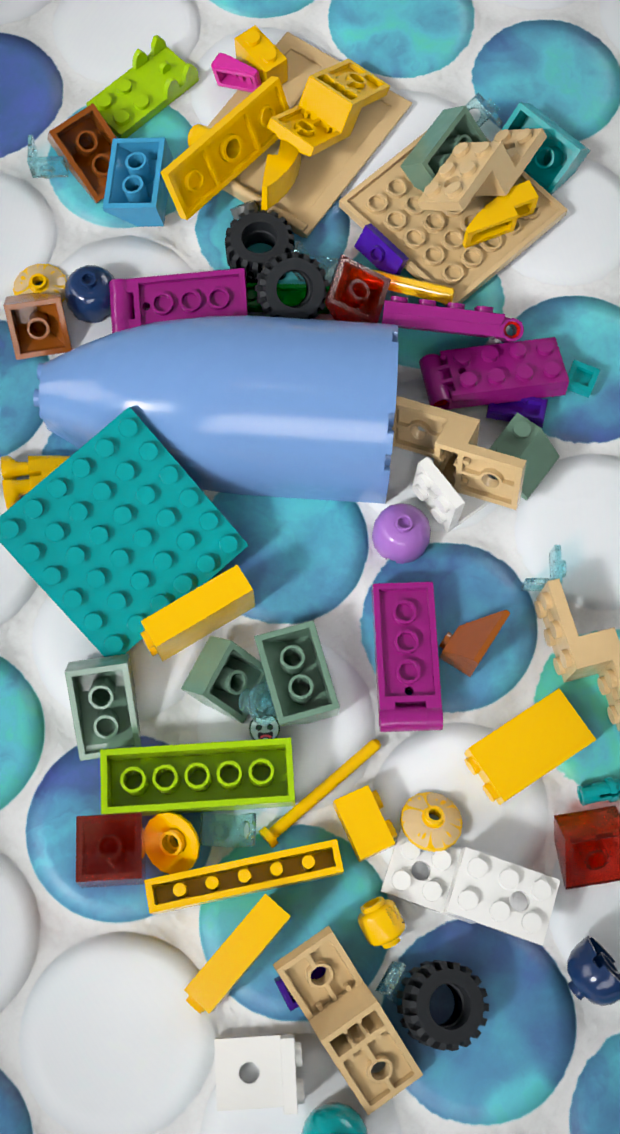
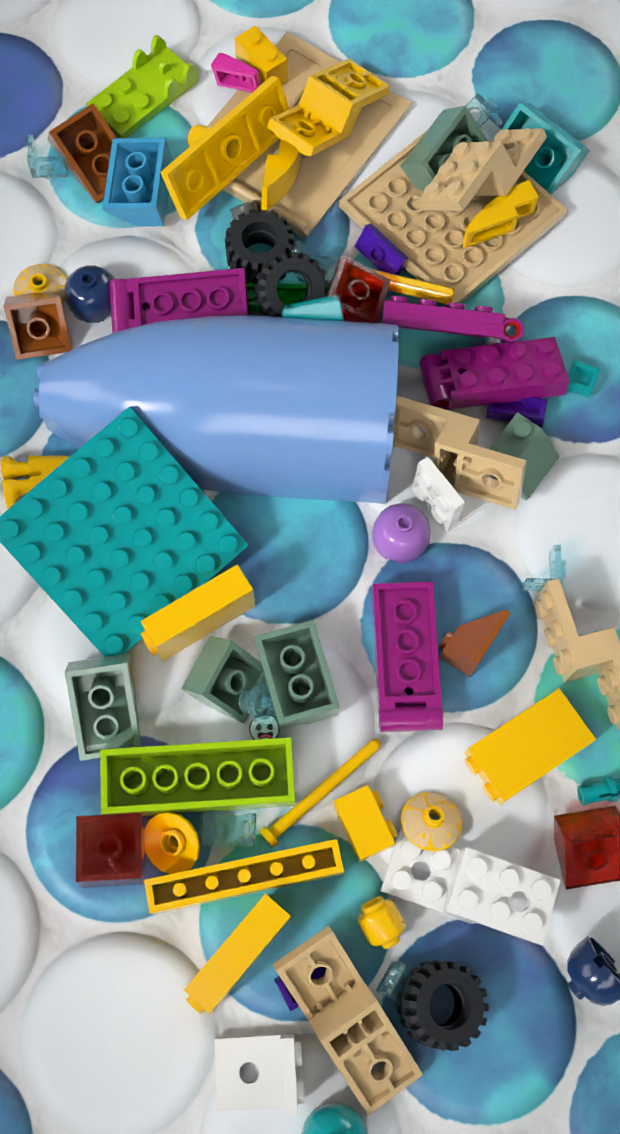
none -> teal slope [282,294,344,321]

